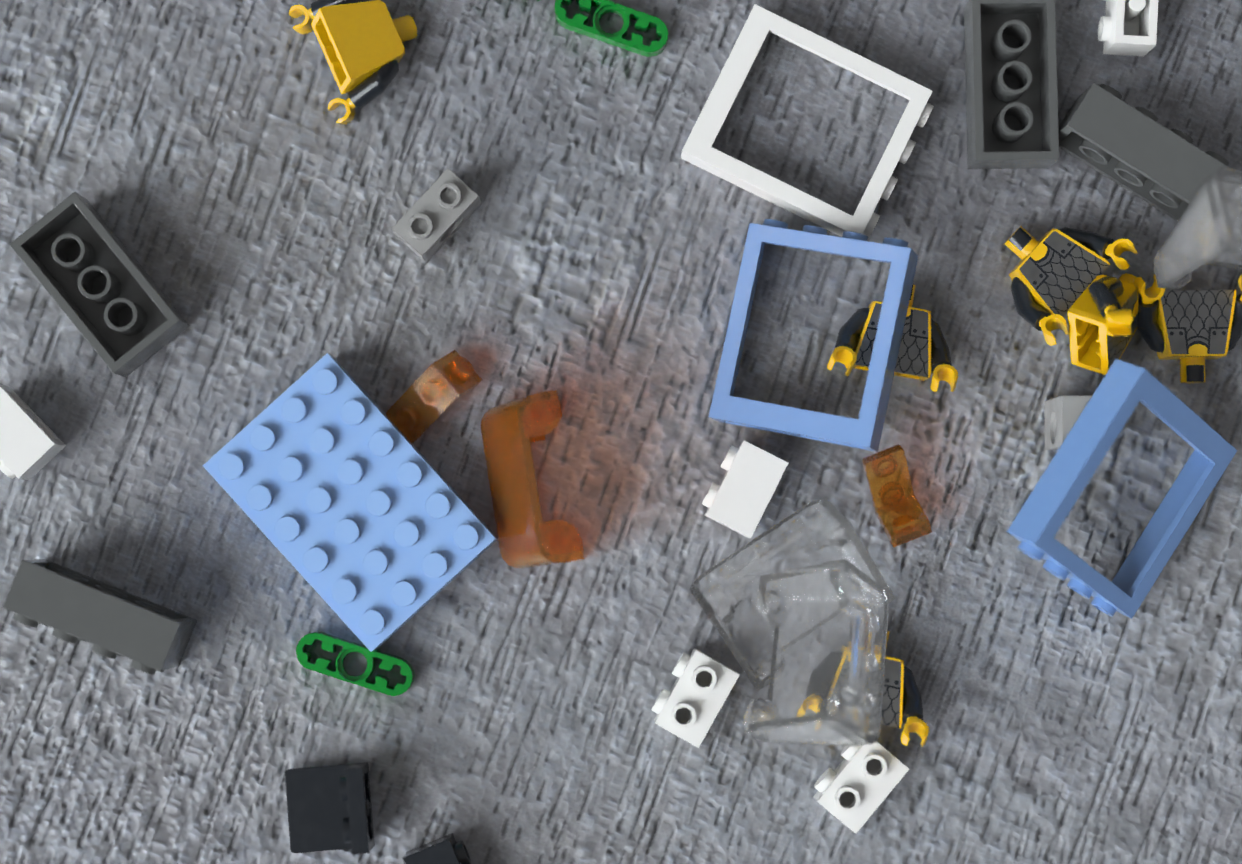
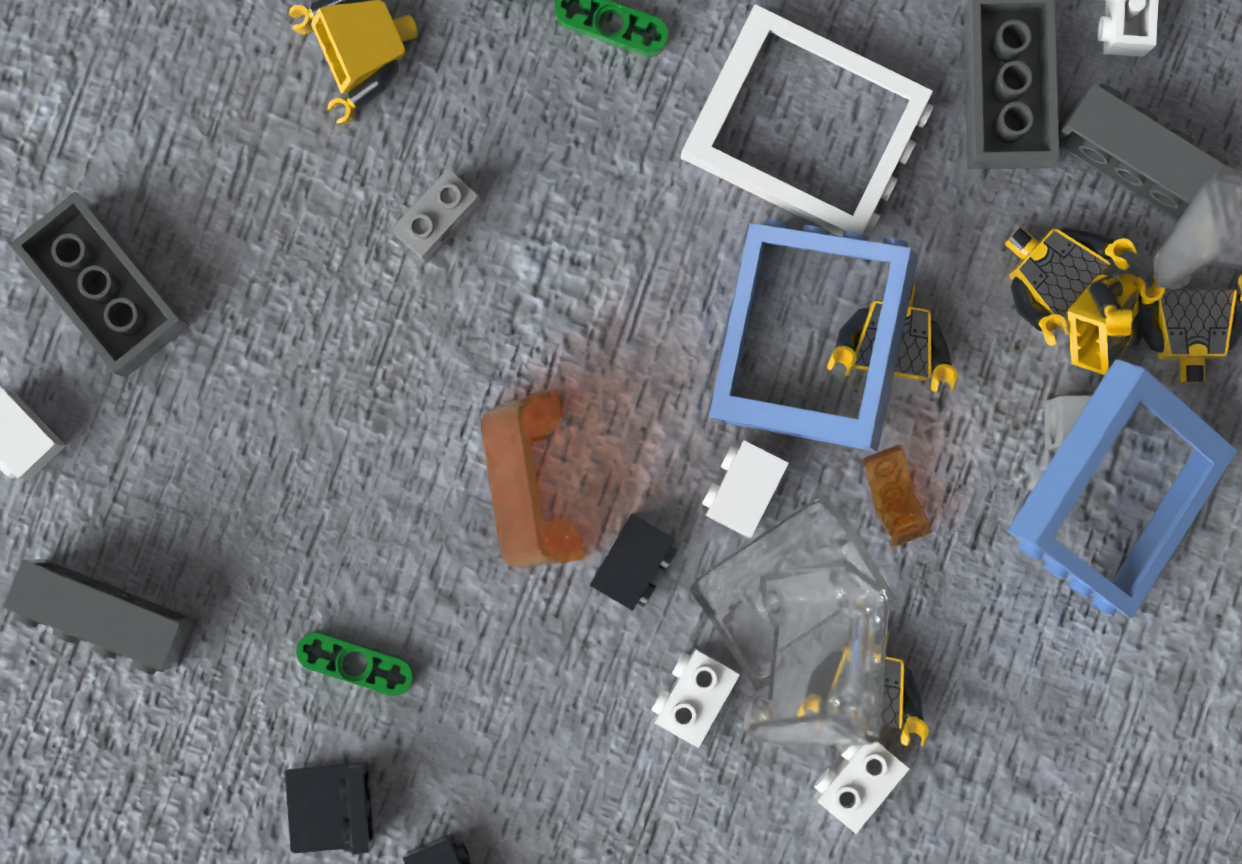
light blue brick [203,353,499,652] -> none
clear orange bracket [386,350,482,443] -> none
none -> black brick [589,514,677,611]

